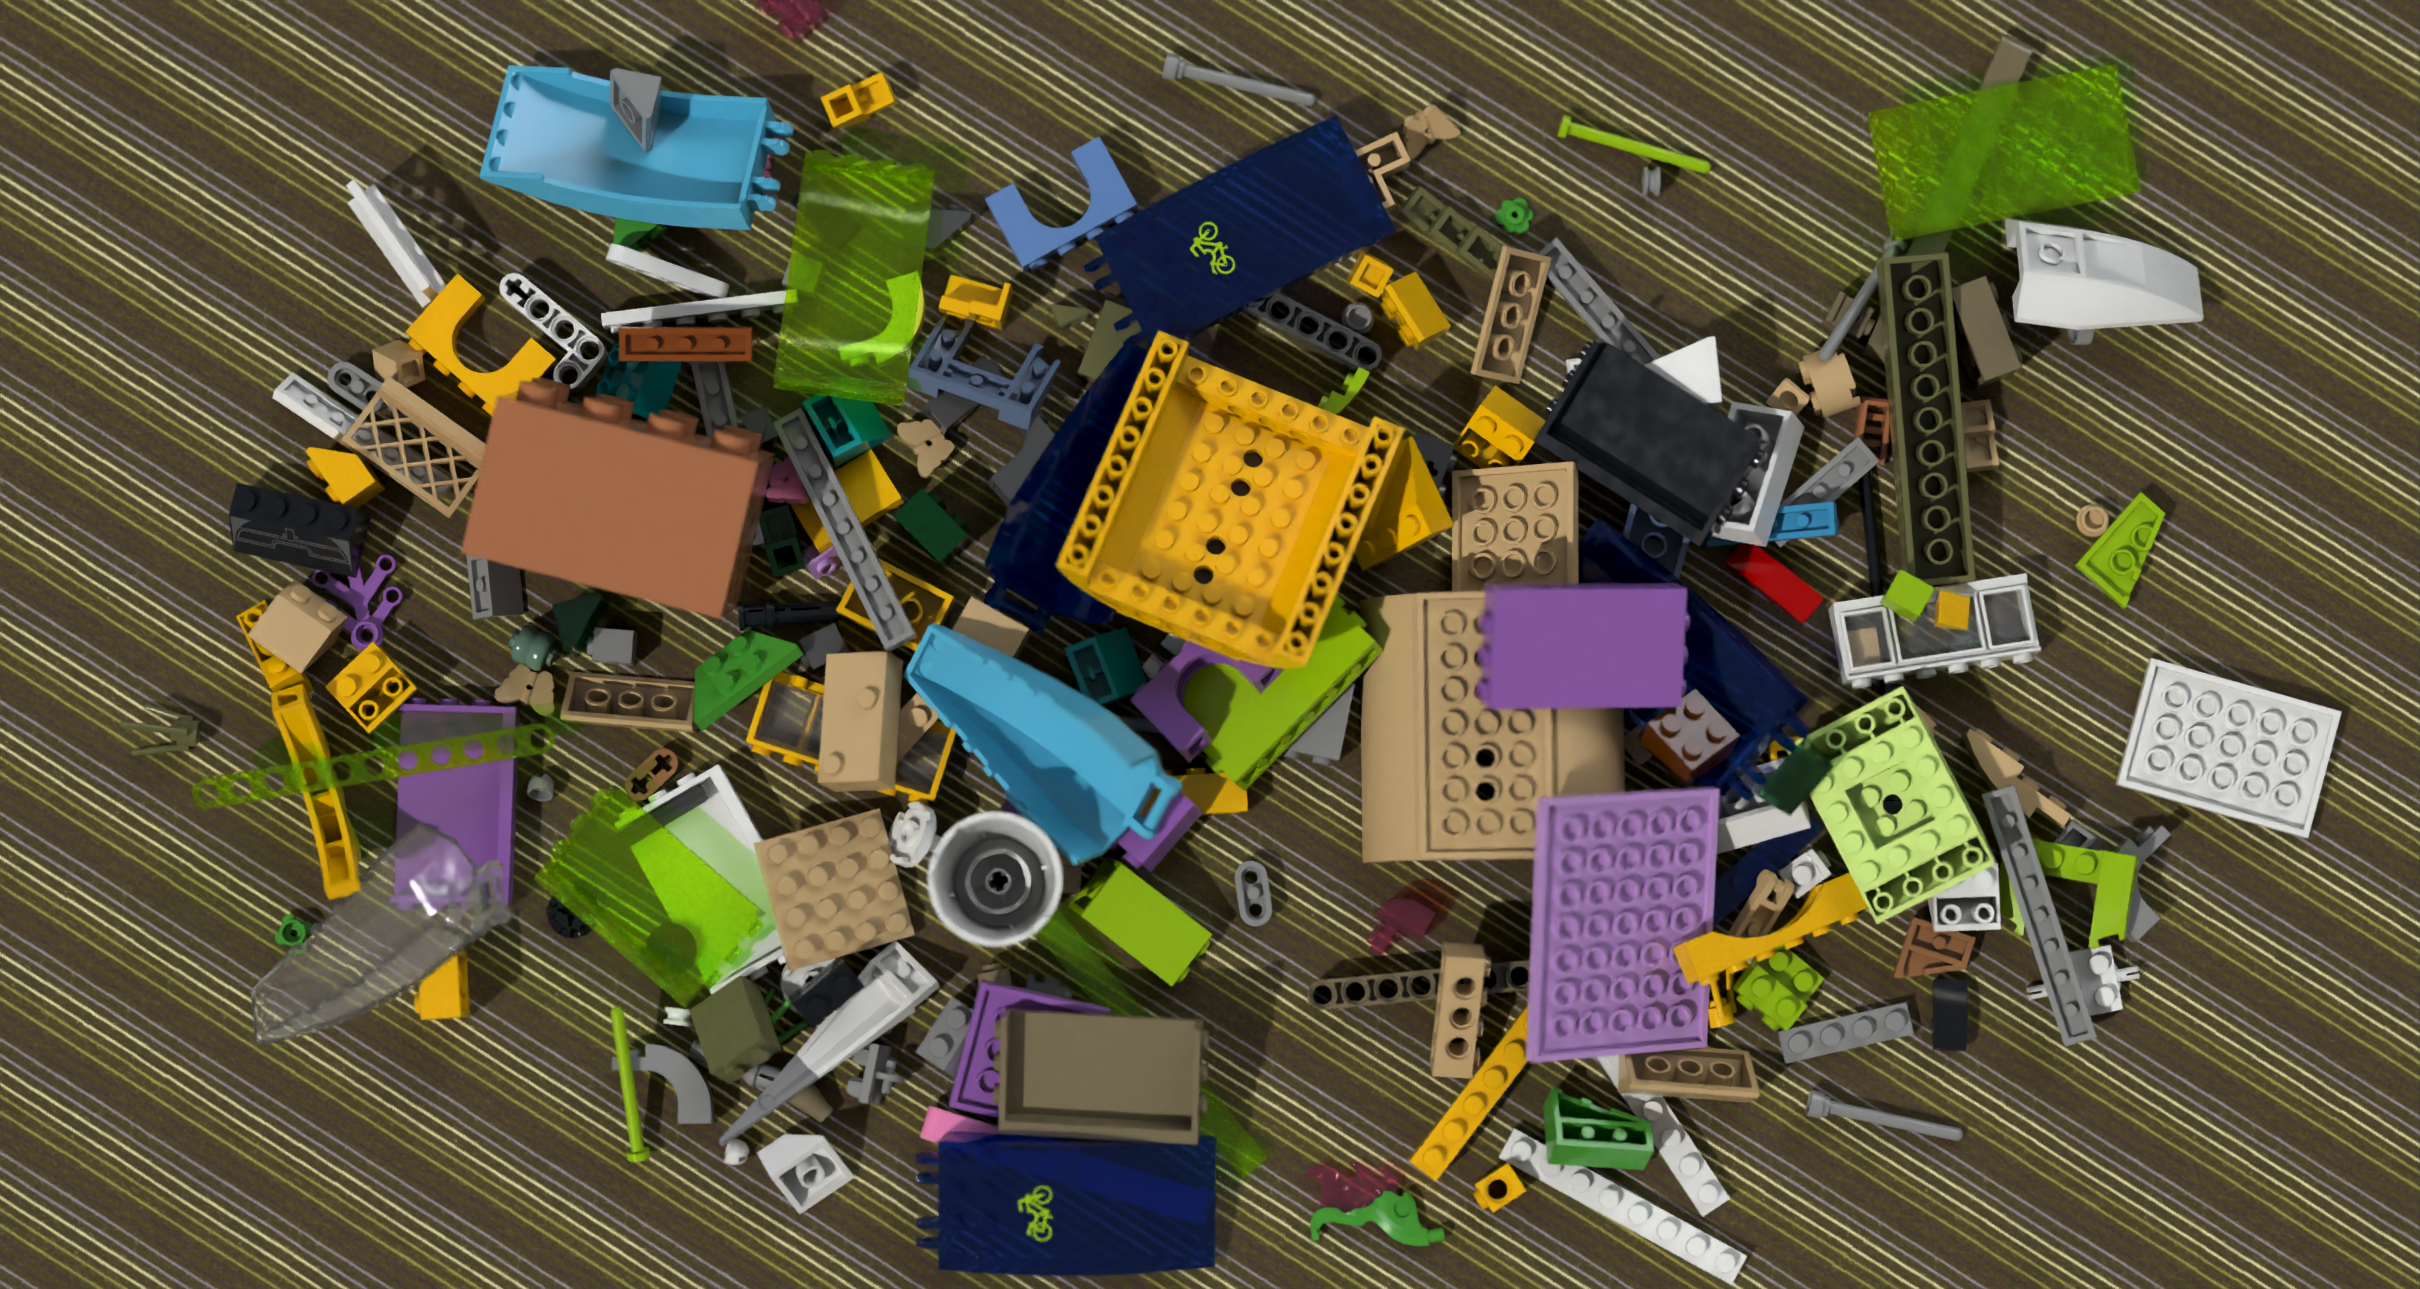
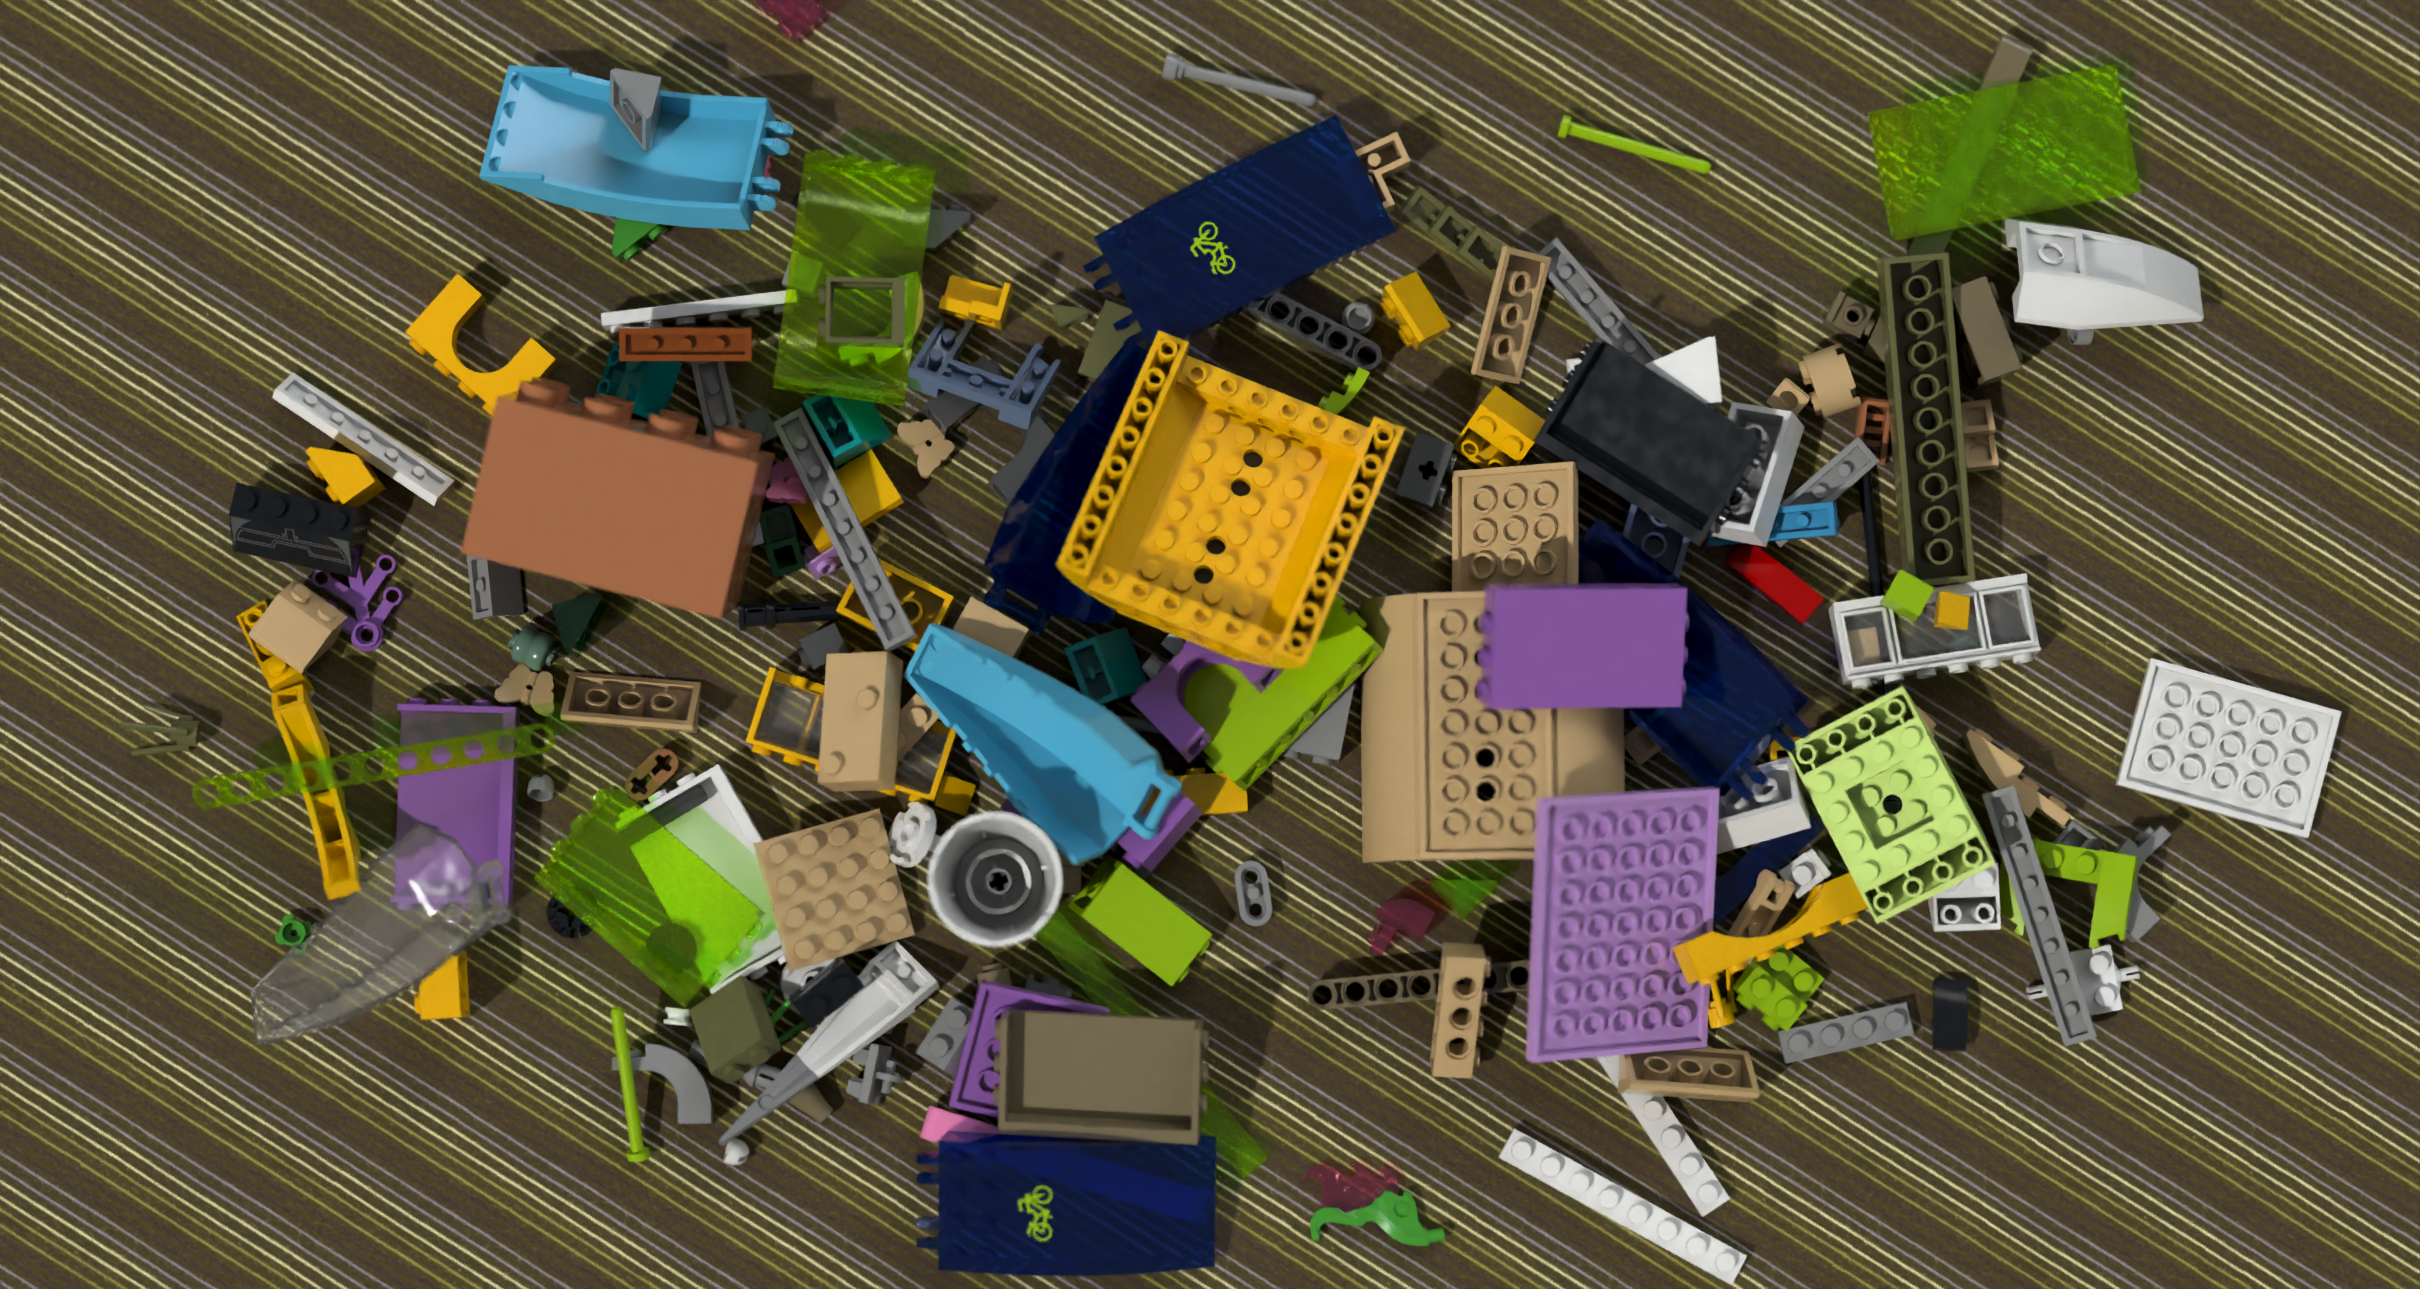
yellow slope [325,641,418,735] -> none
light grey plate [327,362,387,414] -> none
tan fence [341,375,486,518] -> none
white fence [346,180,446,309] -> none
tan panel [372,340,425,388] -> none
white beam [499,273,608,394] -> none
light grey brick [587,628,638,666] -> none
white beam [606,243,730,299] -> none
bright green wing [694,629,804,731] -> none
white slope [757,1134,855,1214] -> none
yellow brick [820,72,897,128] -> none
dark green piece [893,488,971,568] -> none
medium blue arch [985,136,1138,272] -> none
yellow brick [1346,250,1394,298] -> none
yellow slope [1354,436,1454,571] -> none
tan animal [1403,105,1461,160] -> none
yellow arch [1408,1003,1528,1182] -> none
yellow brick [1472,1162,1526,1212] -> none
bright green plant [1495,198,1533,234] -> none
bright green wedge [1543,1086,1654,1170] -> none
brick [1640,689,1740,788] -> none
light grey bush [1642,167,1661,196] -> none
clear green slope [1757,736,1834,816] -> none
light grey piece [1805,1090,1963,1141] -> none
light grey bar [1819,236,1908,362] -> none
medium nougat wing [1892,917,1976,979] -> none
lime wing [2074,492,2166,609] -> none
tan plate [2076,504,2109,537] -> none
none -> olive window [818,276,906,348]
none -> yellow slope [934,774,976,816]
none -> clear neon green slope [1429,879,1497,920]

